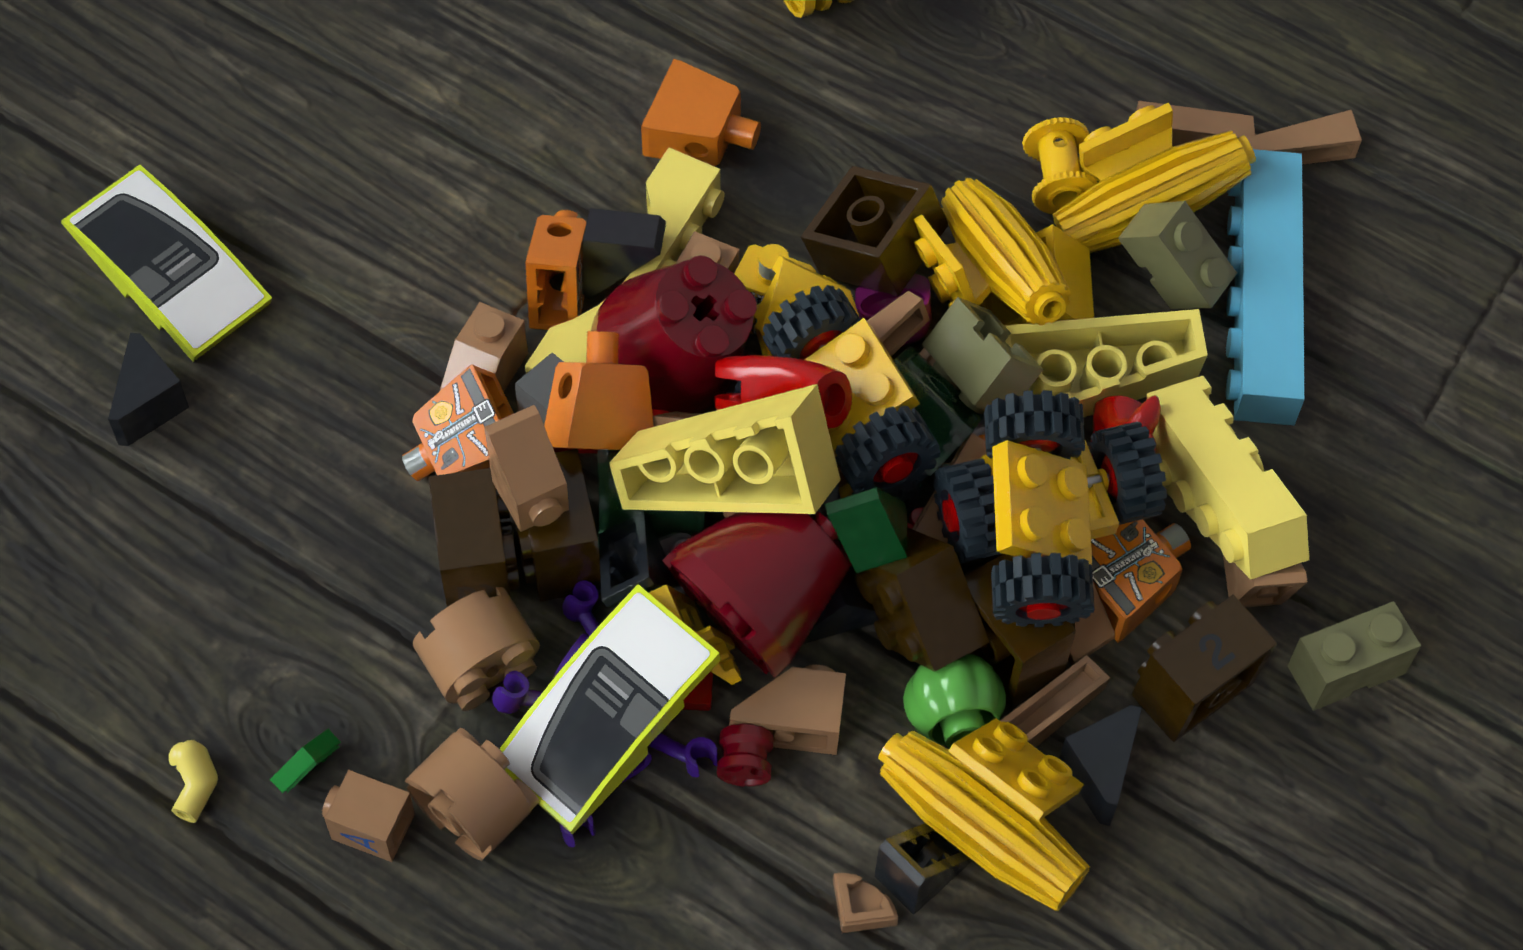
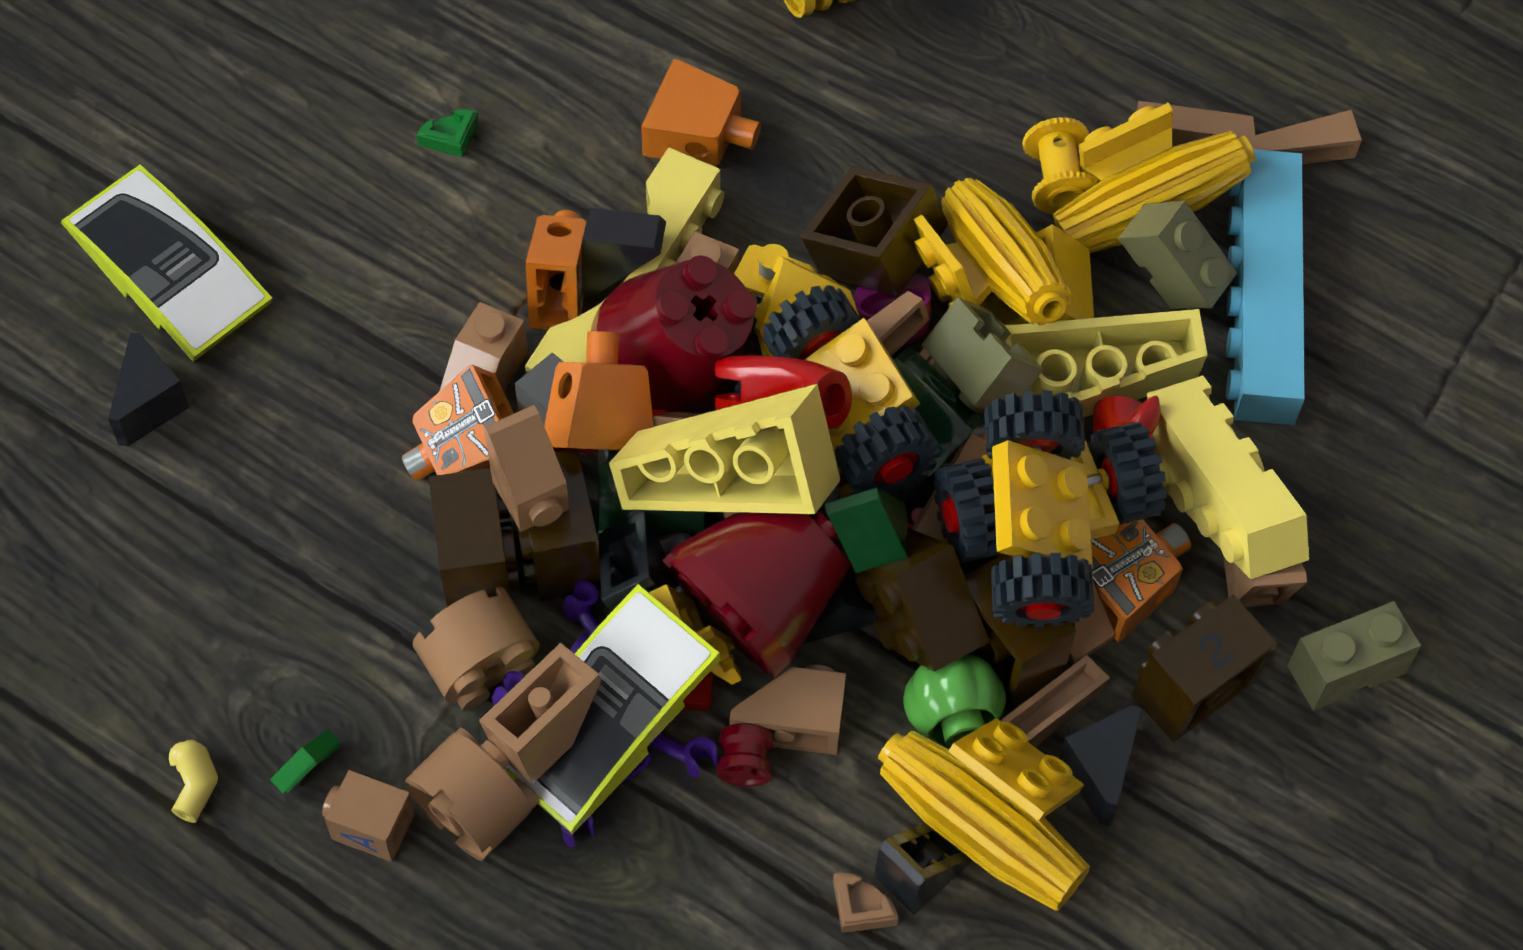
none -> green tile [416,109,479,157]
none -> medium nougat slope [479,643,601,784]

